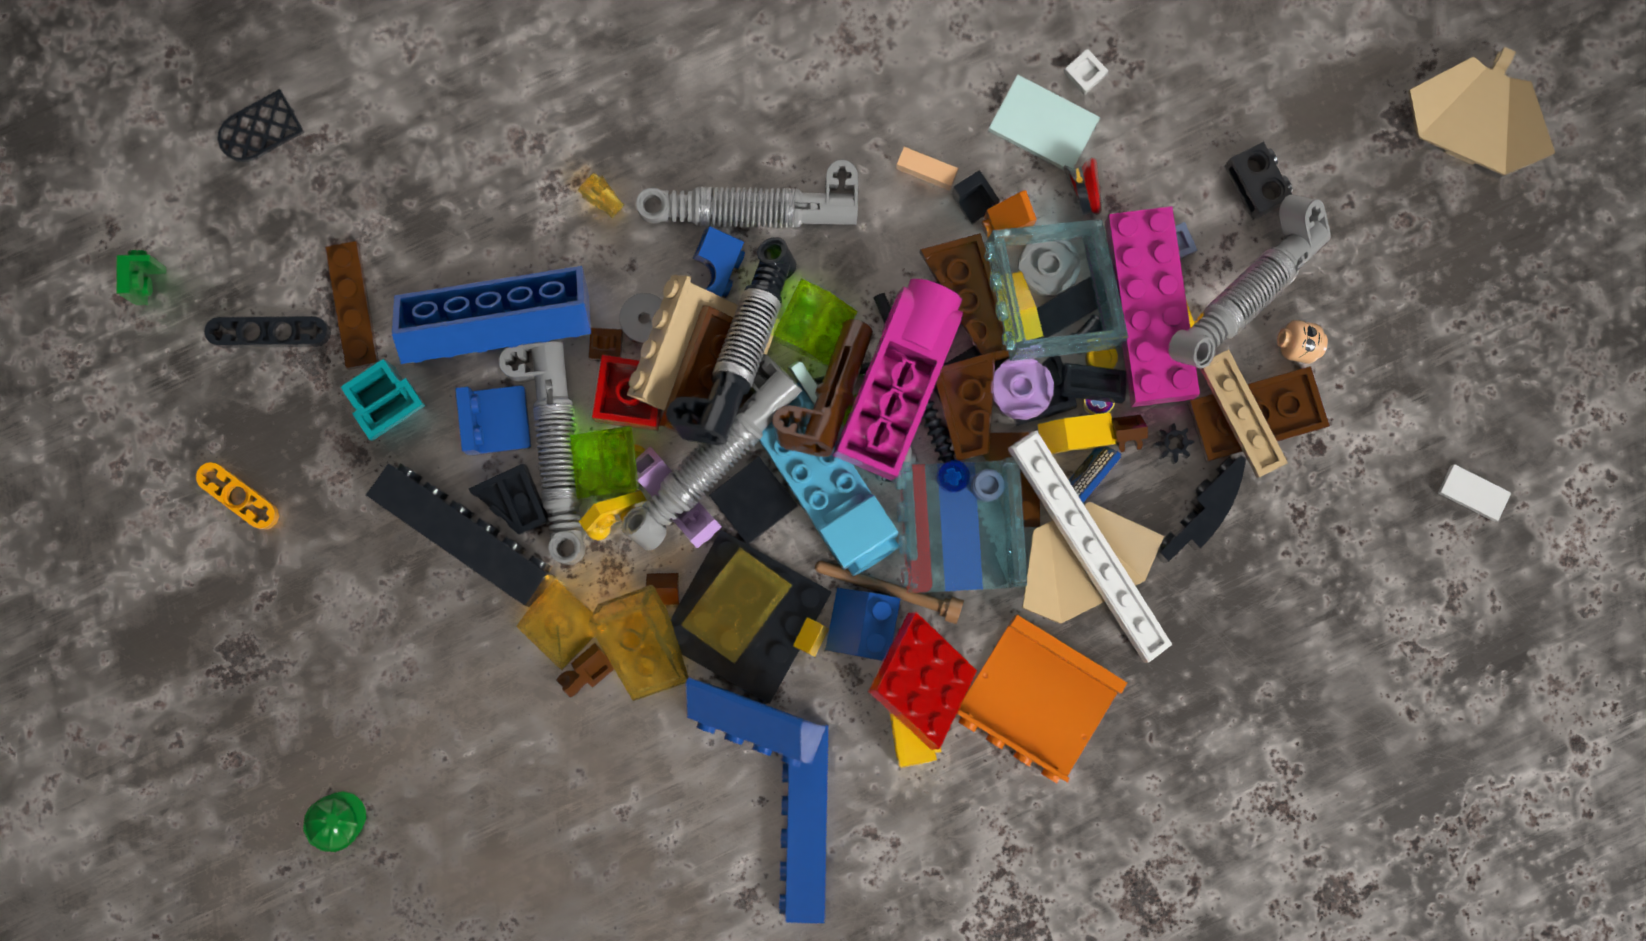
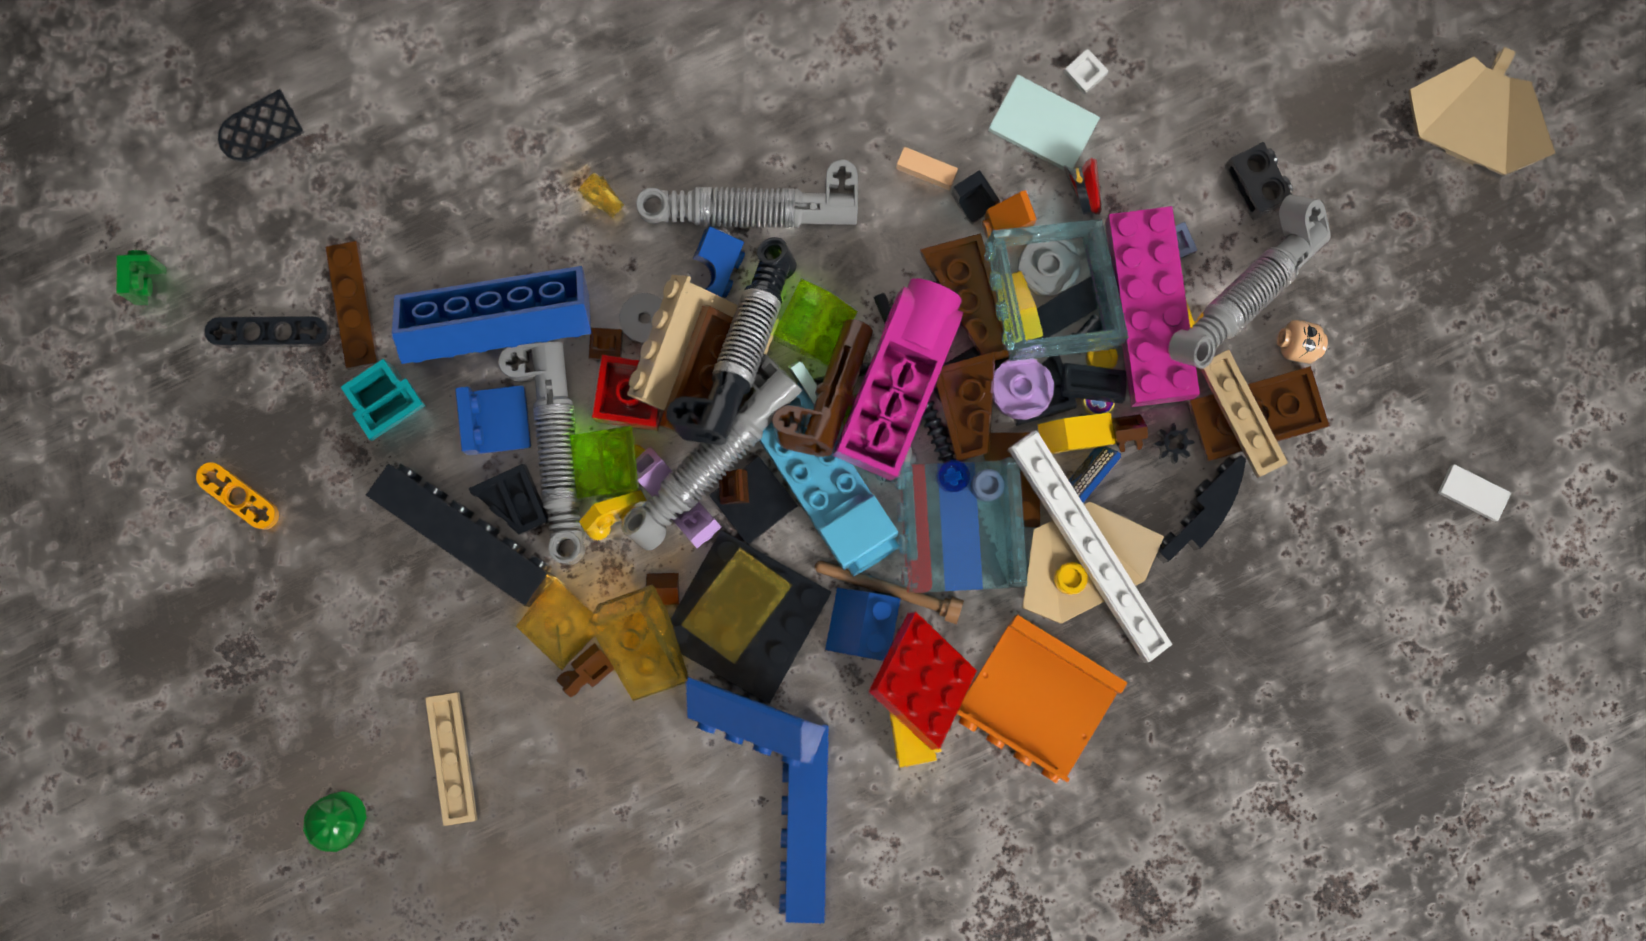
yellow slope [793,617,829,657] -> none
none -> tan plate [425,692,478,826]
none -> reddish brown slope [719,469,749,504]
none -> yellow tile [1054,562,1088,595]

